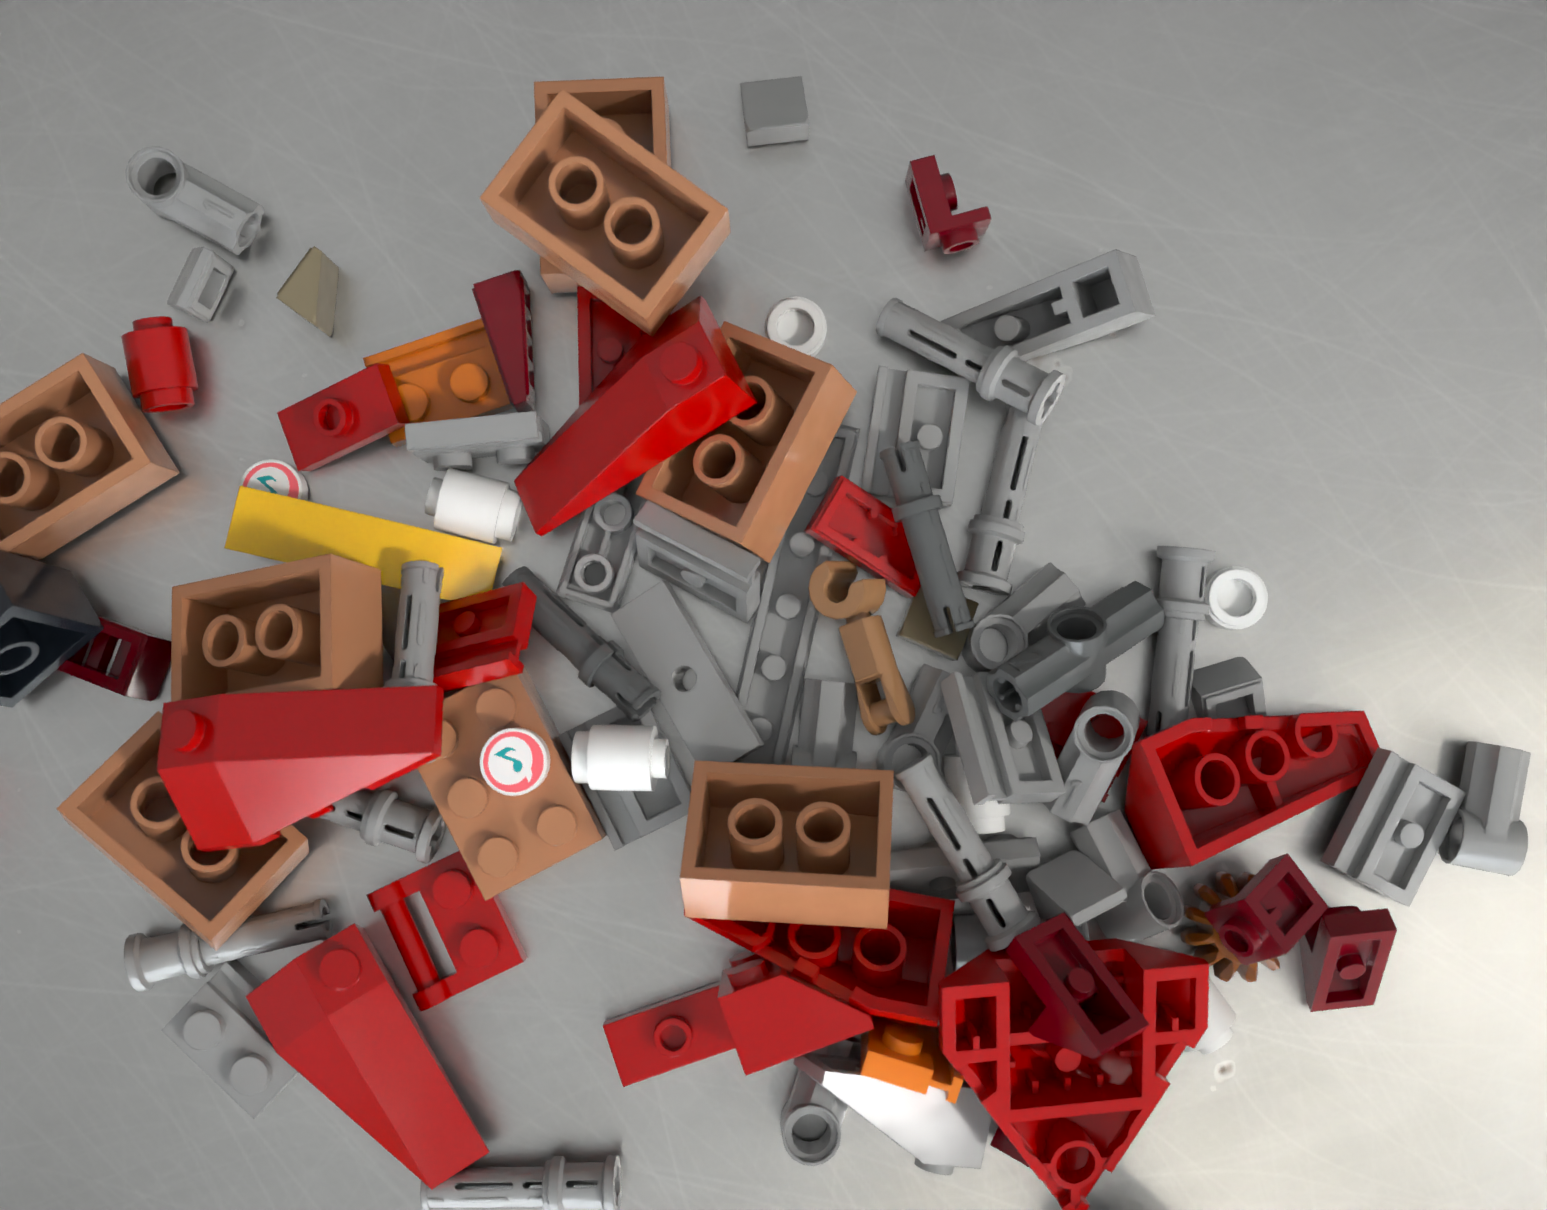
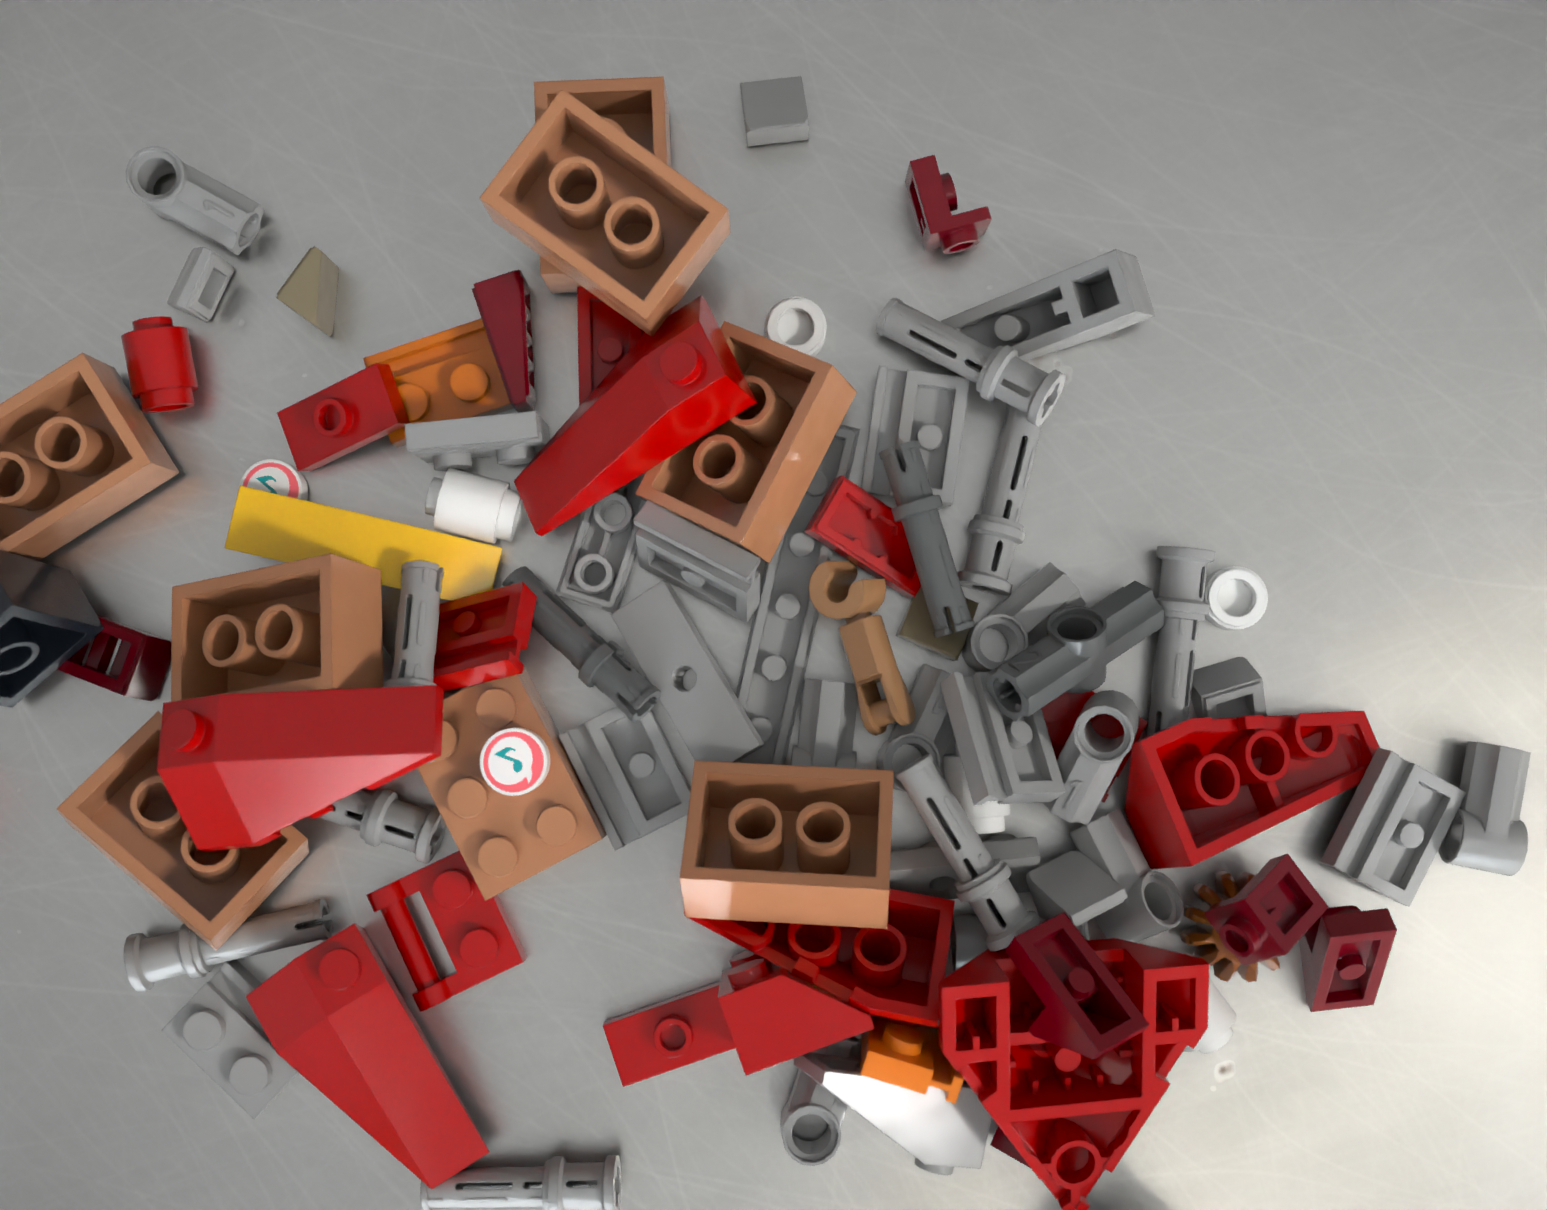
white brick [571,725,670,791] -> none

